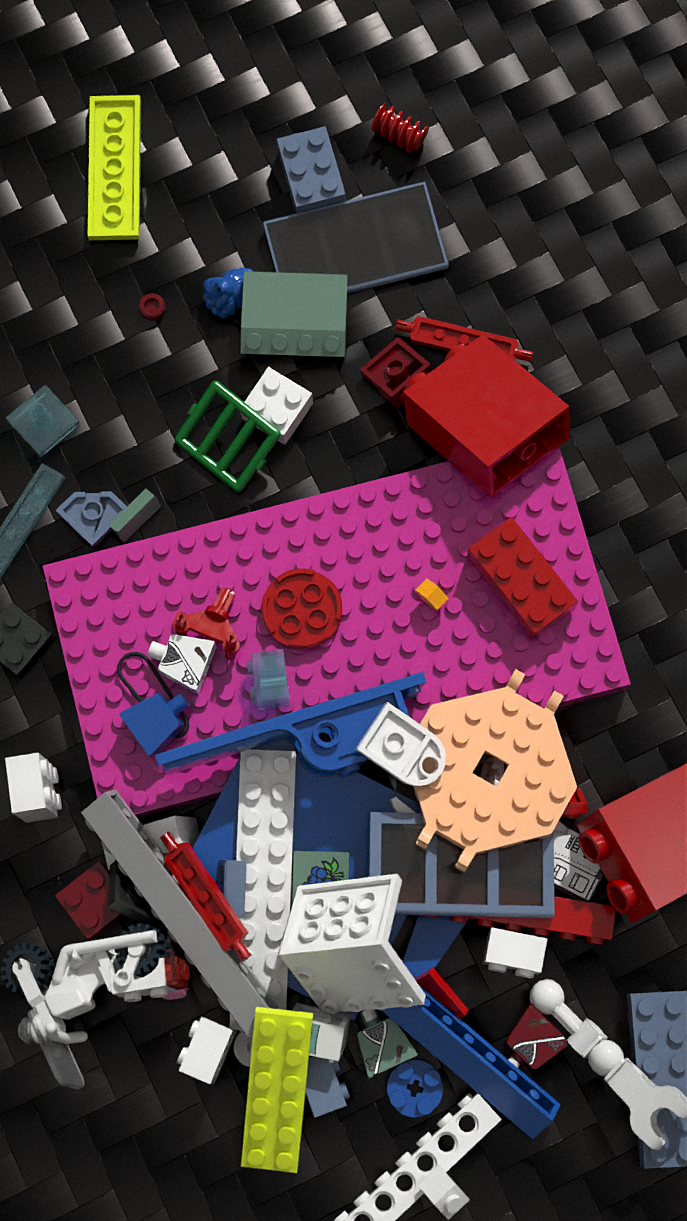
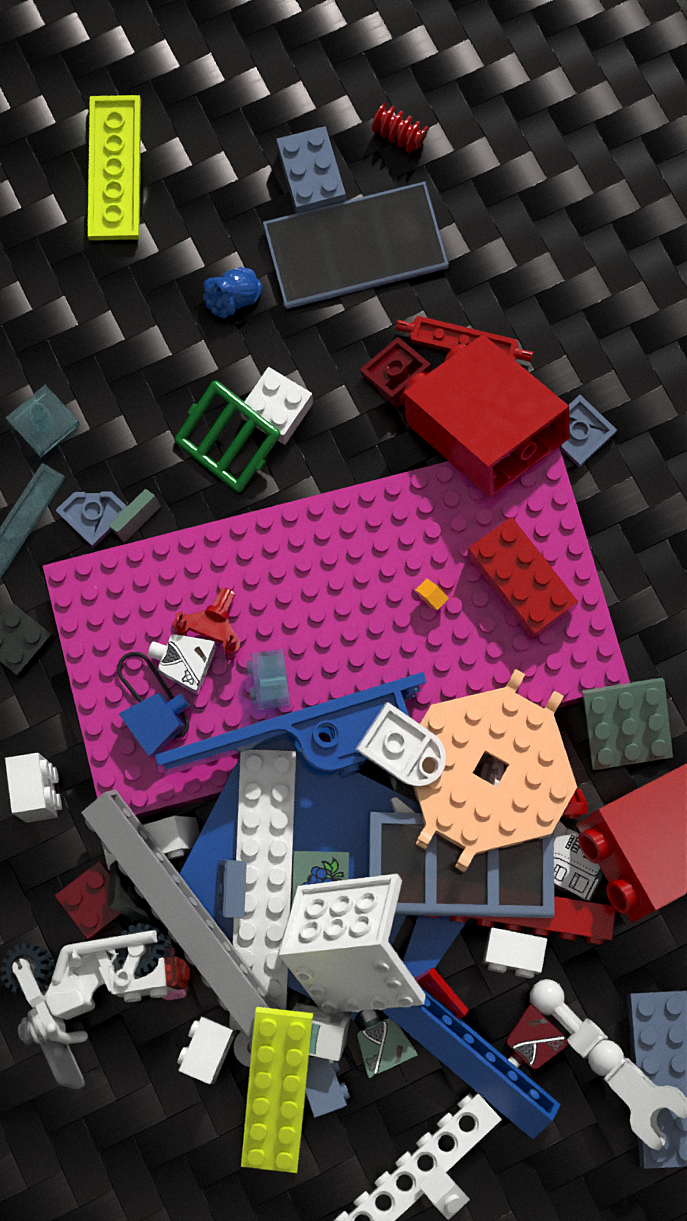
dark red tile [139,294,166,321] -> none
red plate [160,832,252,962] -> none
sand green slope [241,271,348,357] -> none
red tile [261,568,342,649] -> none
blue plate [387,1060,443,1117] -> none
none -> sand blue plate [561,395,617,468]
none -> sand green plate [582,678,673,770]

